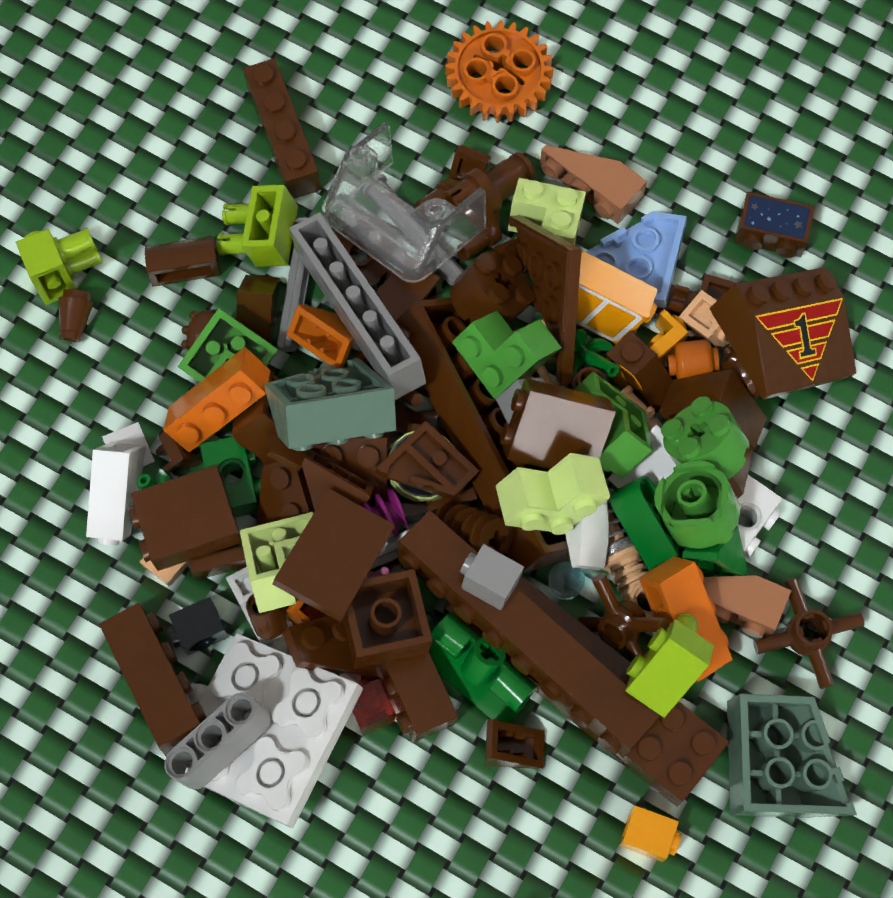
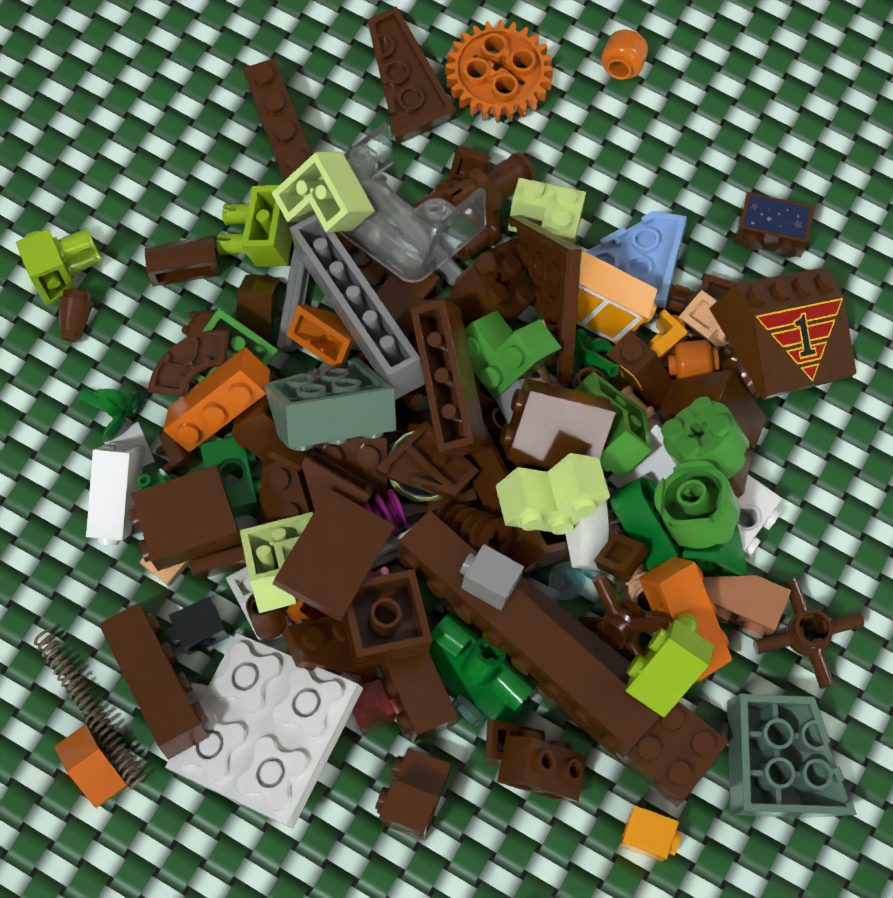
light grey beam [164,692,271,790] -> none
nougat slope [540,145,647,224] -> none
none -> dark tan piece [34,629,147,790]
none -> orange slope [54,724,128,809]
none -> green plant [79,388,140,442]
none -> reddish brown tile [147,330,230,397]
none -> yellowish green brick [272,152,375,232]
none -> reddish brown wing [367,6,456,144]
none -> reddish brown brick [375,748,451,841]
none -> reddish brown brick [410,299,489,458]
none -> clear light blue tile [452,694,488,729]
none -> reddish brown brick [497,731,587,801]
none -> reddish brown tile [594,532,648,583]
none -> orange head [601,29,648,80]

